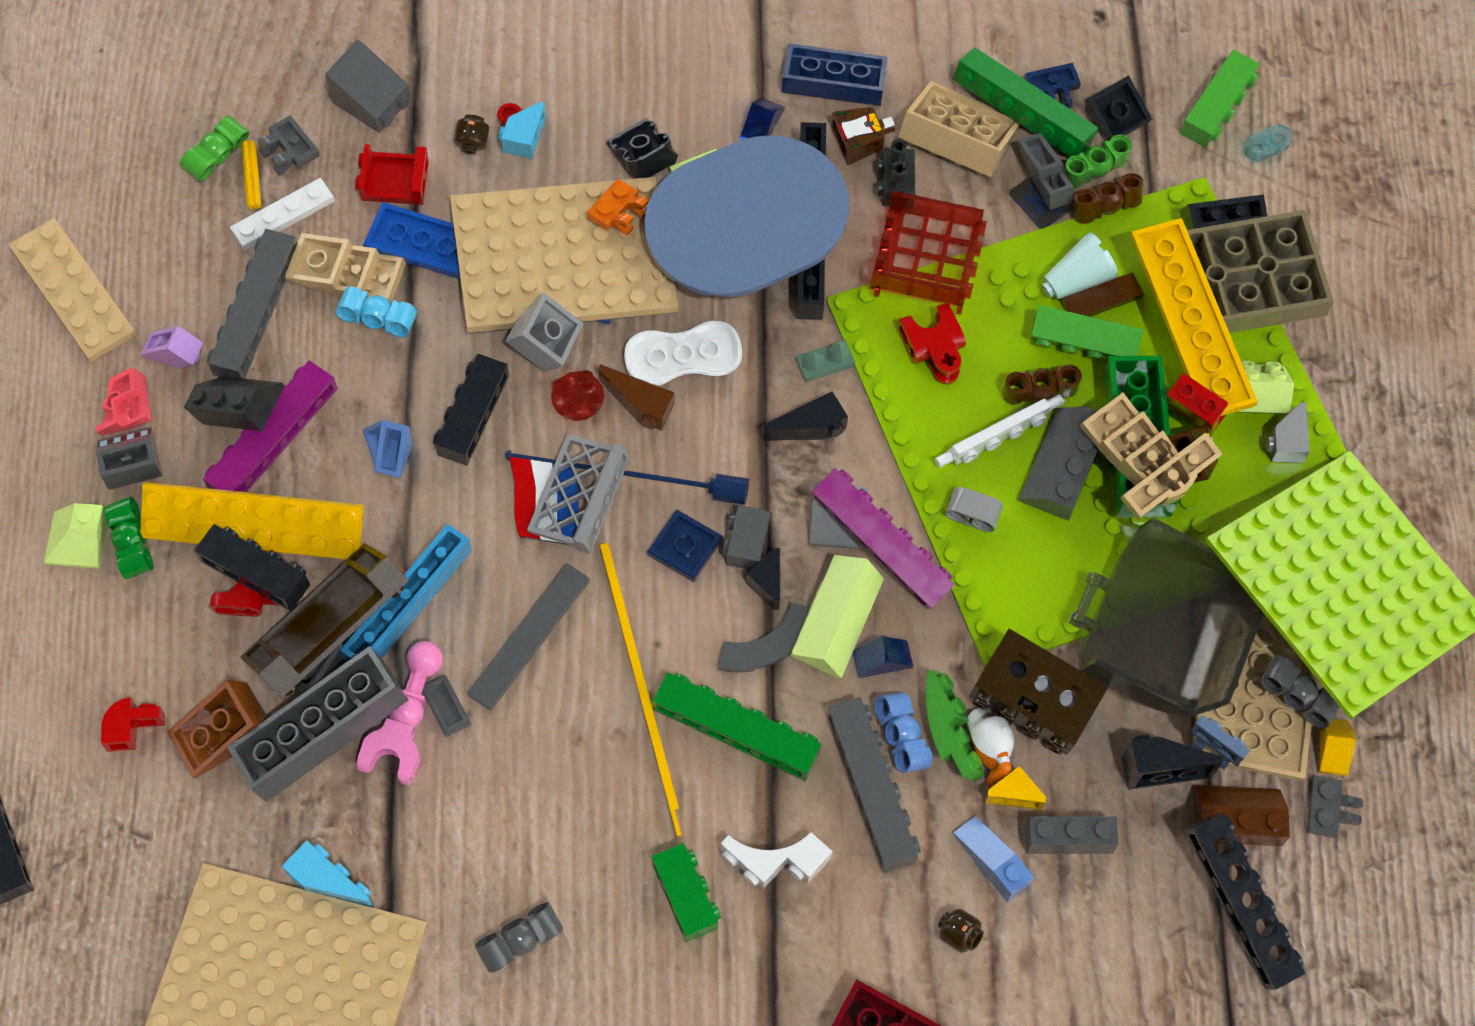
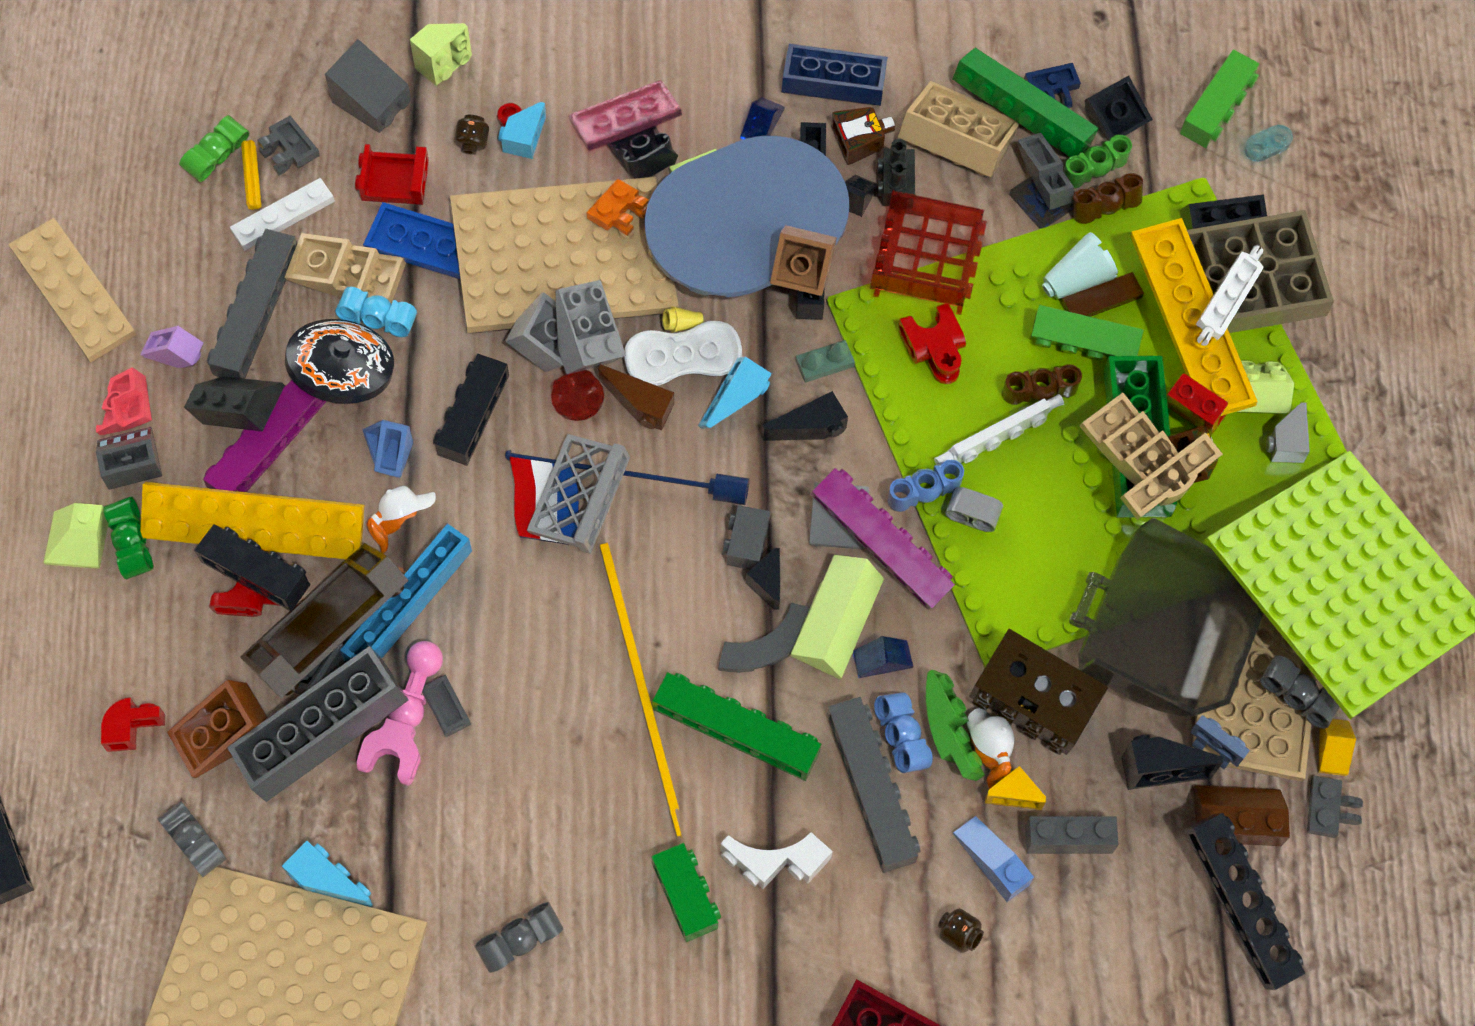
dark grey tile [467,564,590,711] -> none
dark blue tile [647,509,723,582] -> none
dark grey slope [1018,406,1099,521] -> none
none -> dark grey piece [158,801,227,877]
none -> dish [285,319,394,404]
none -> white hair [367,486,436,554]
none -> yellowish green slope [410,23,472,86]
none -> light grey slope [555,280,626,375]
none -> clear pink tile [569,80,682,151]
none -> light yellow cone [662,306,703,333]
none -> medium azure slope [698,356,772,429]
none -> medium nougat slope [770,225,837,296]
none -> black slope [845,175,878,217]
none -> medium blue piece [887,460,964,512]
none -> white plate [1196,245,1264,346]

